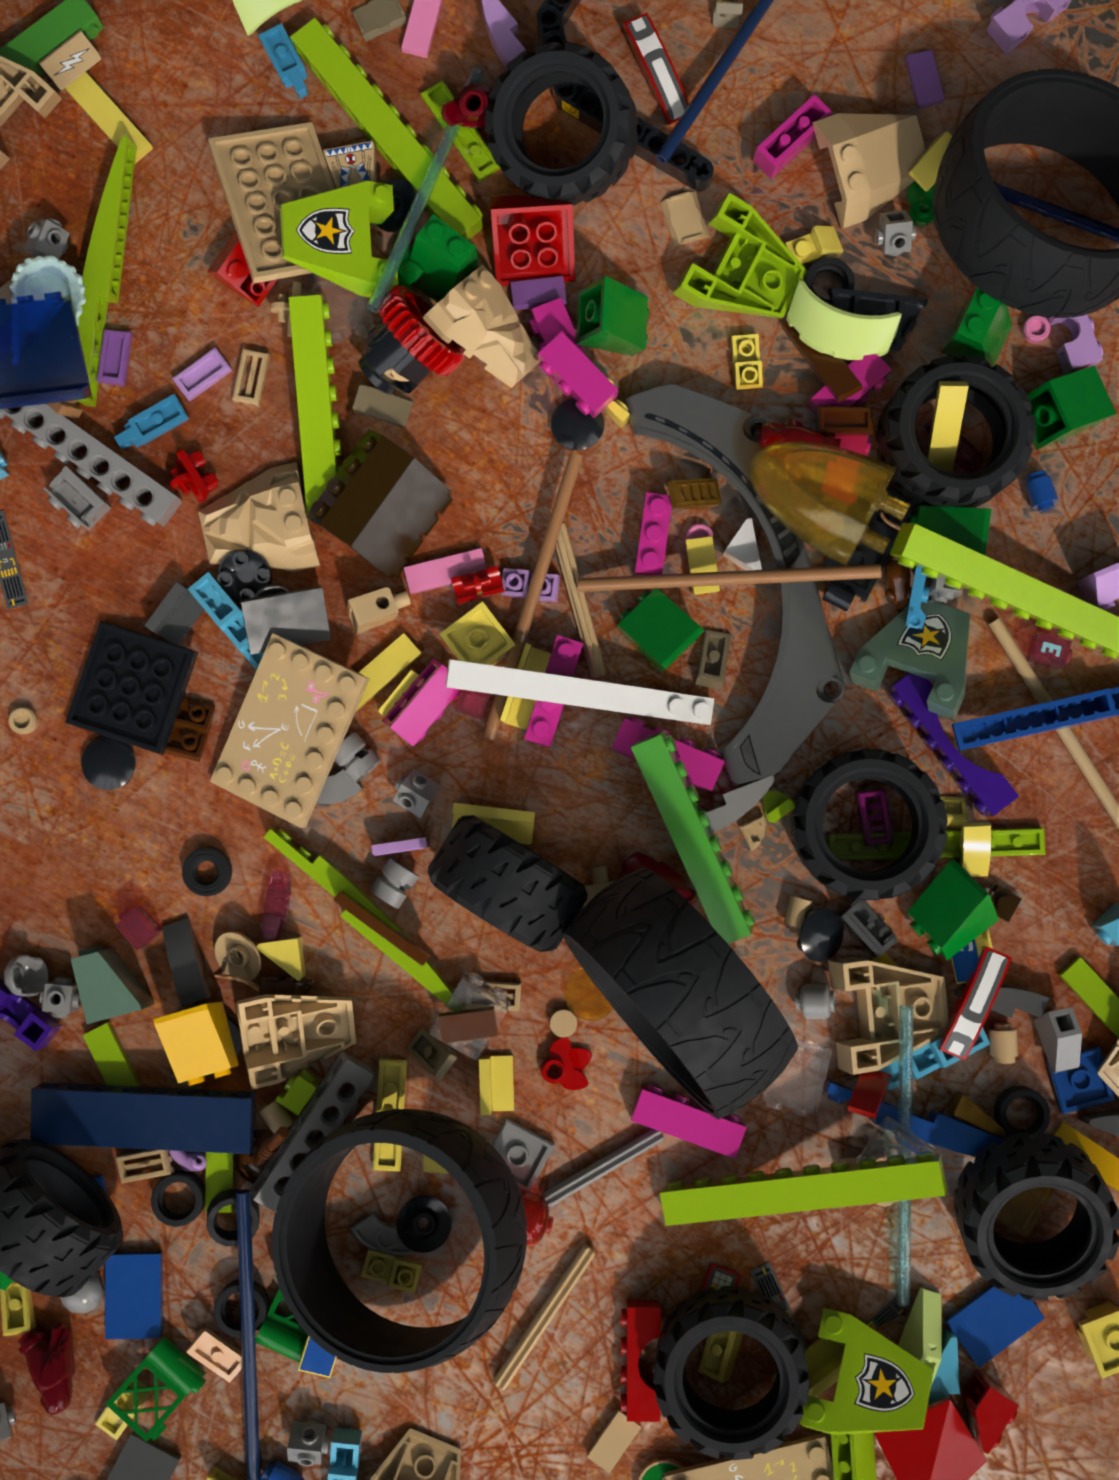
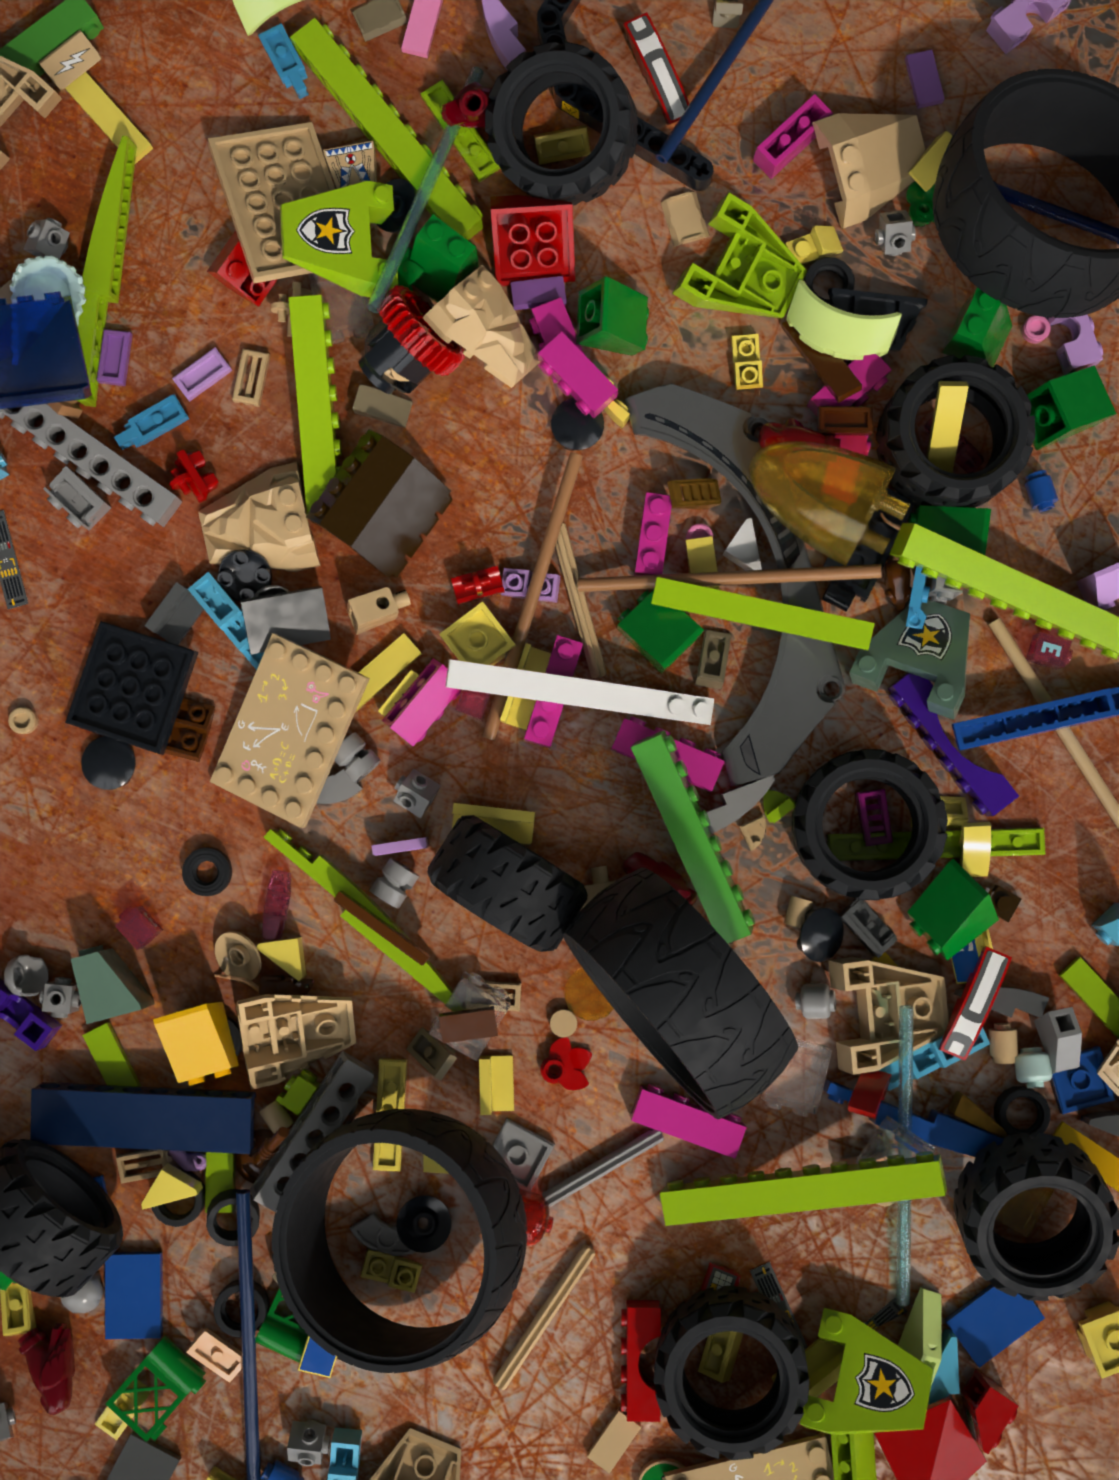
dark grey slope [162,917,212,1007] -> none
bright pink tile [404,548,487,594] -> none
none -> light yellow slope [141,1163,203,1210]
none -> light yellow slope [533,125,591,165]
none -> lime tile [651,577,875,651]
none -> light aqua head [1014,1047,1052,1089]

